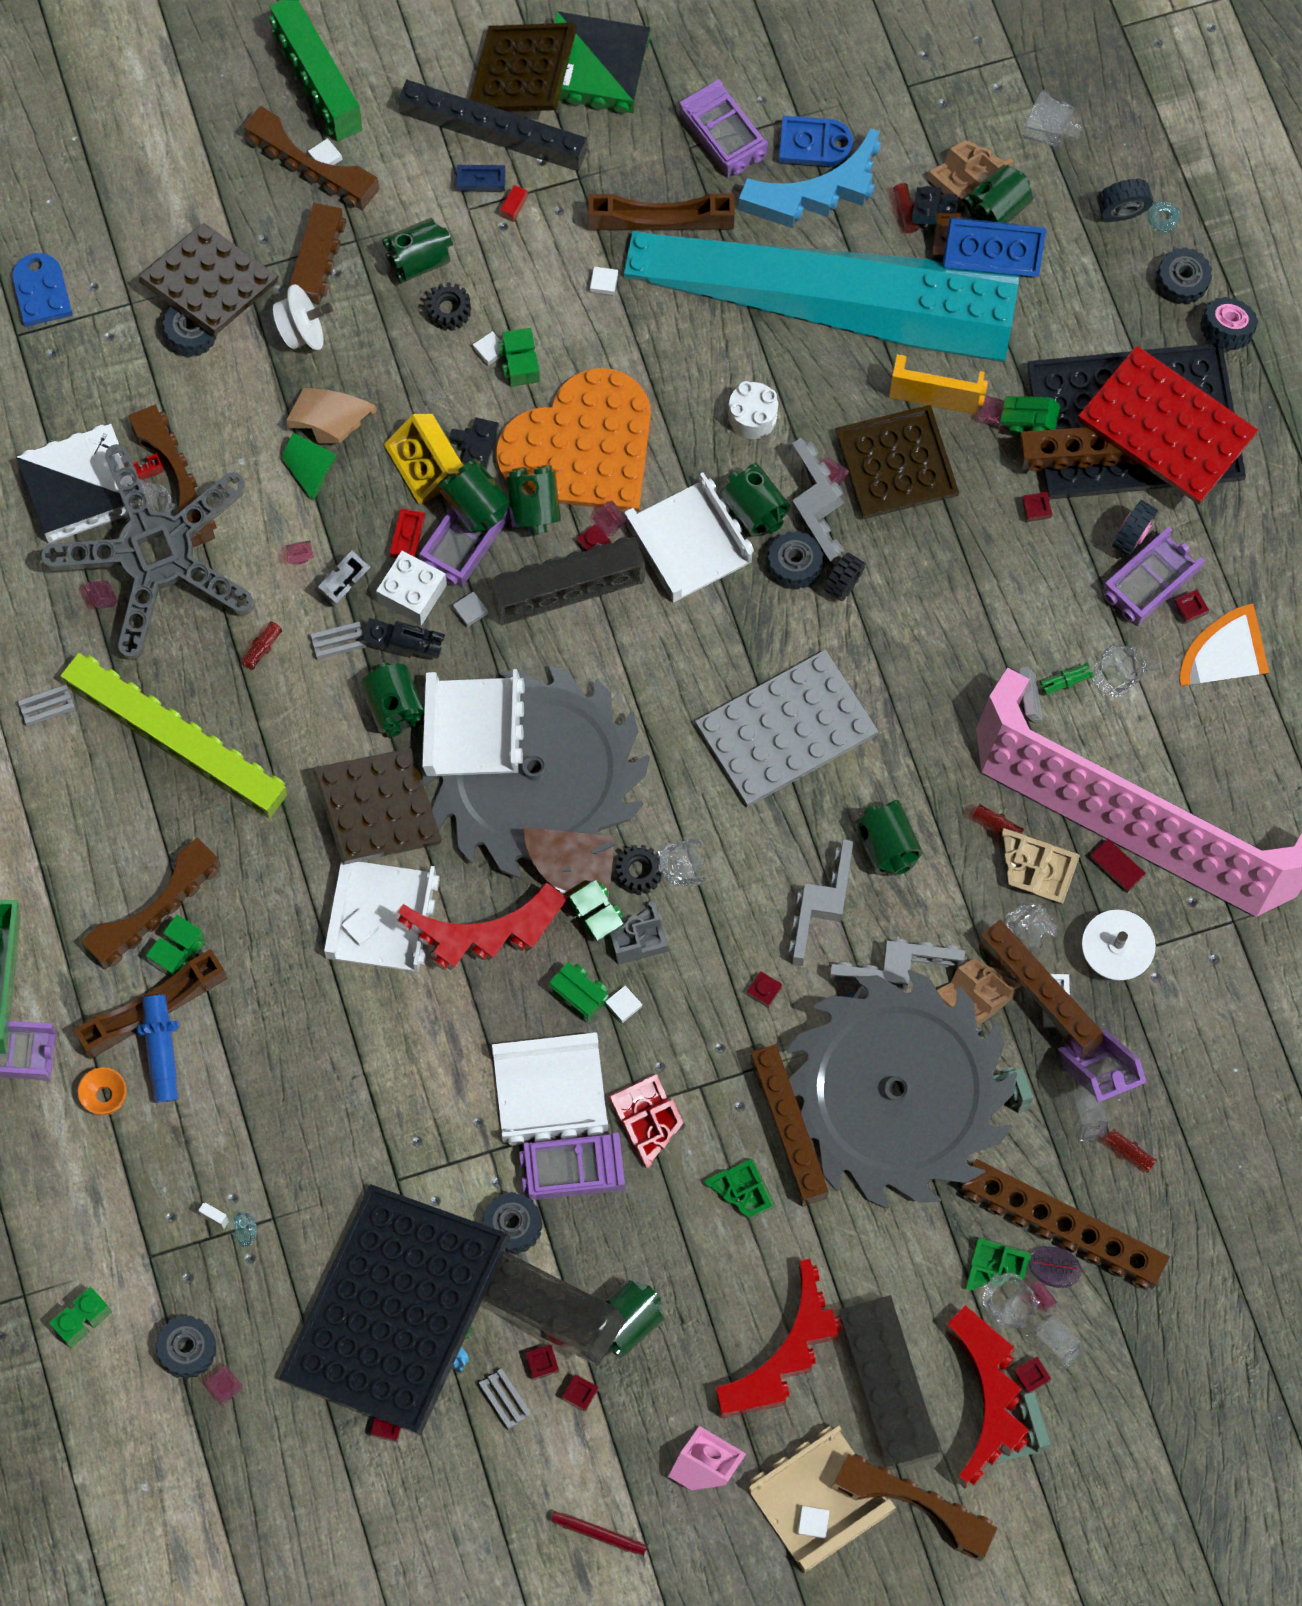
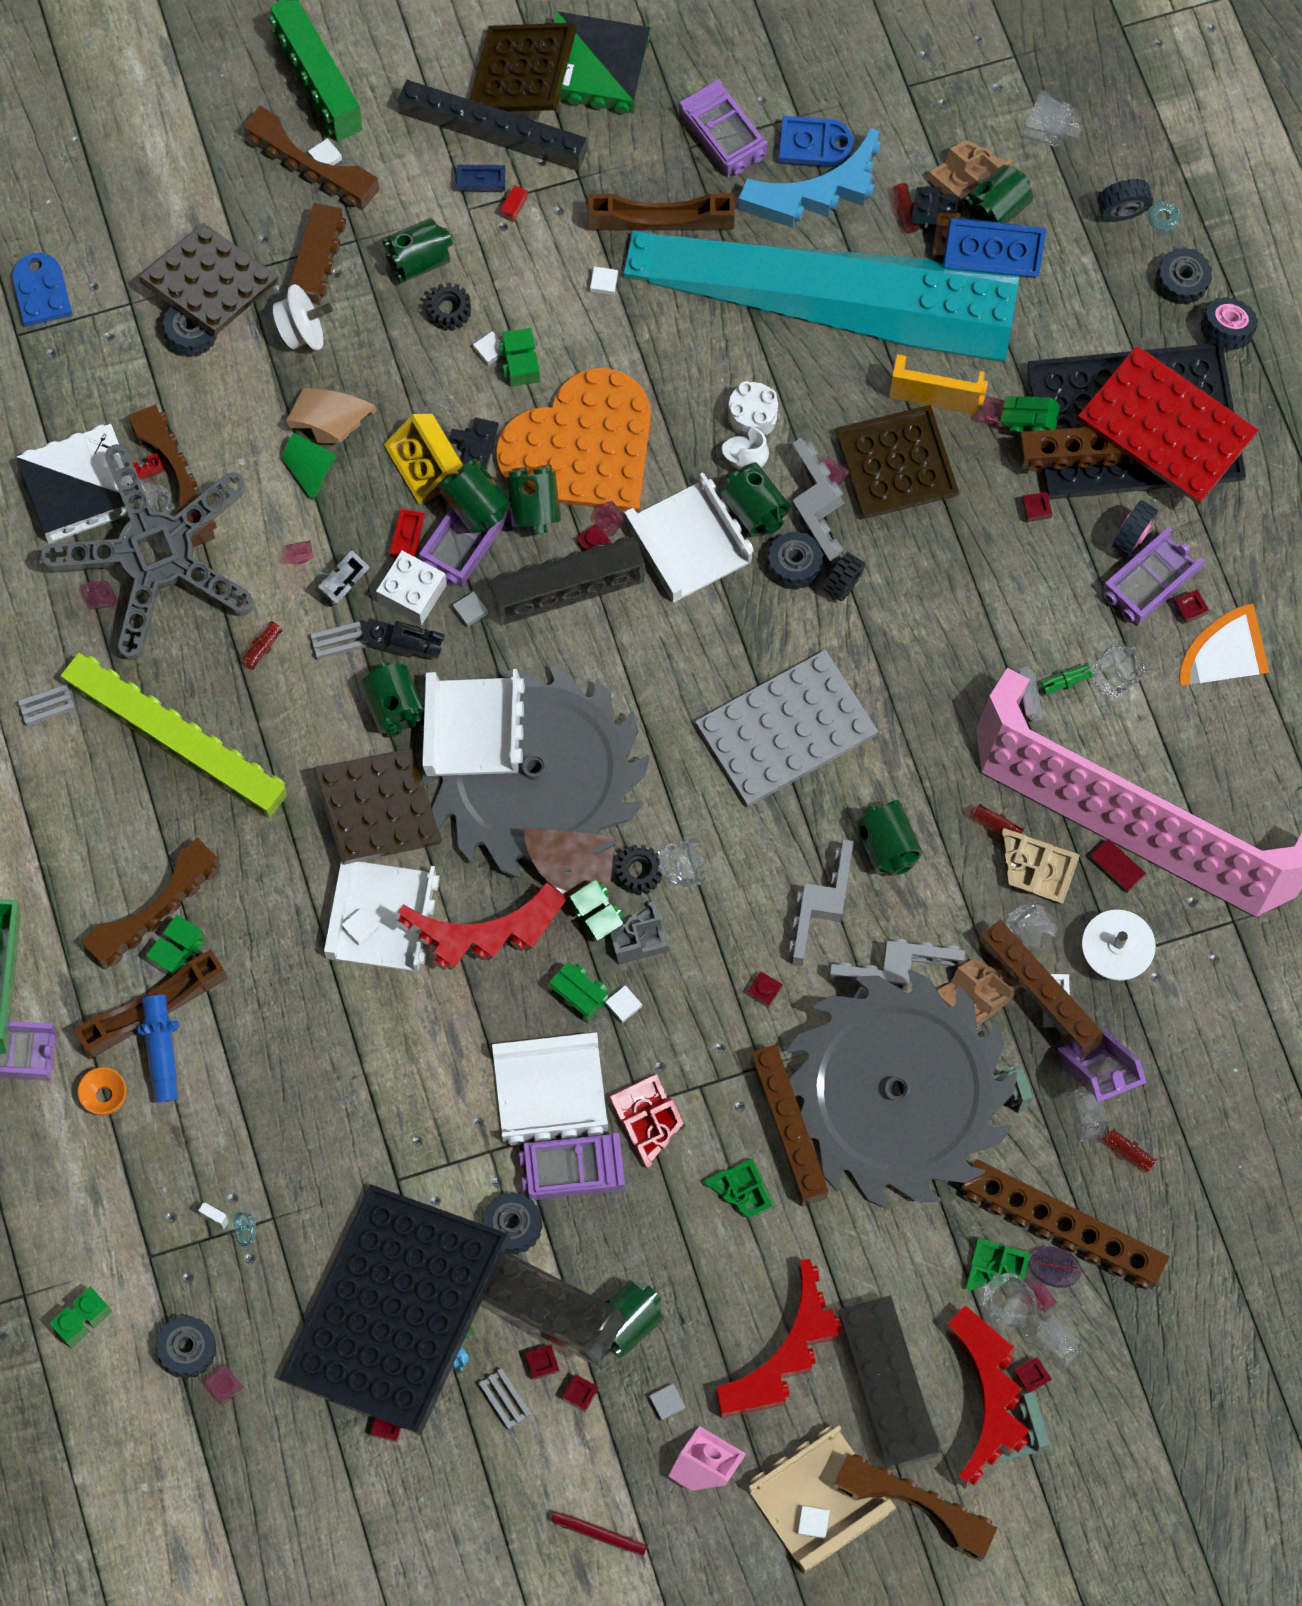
none -> light grey tile [649,1383,686,1421]
none -> white helmet [722,427,769,472]

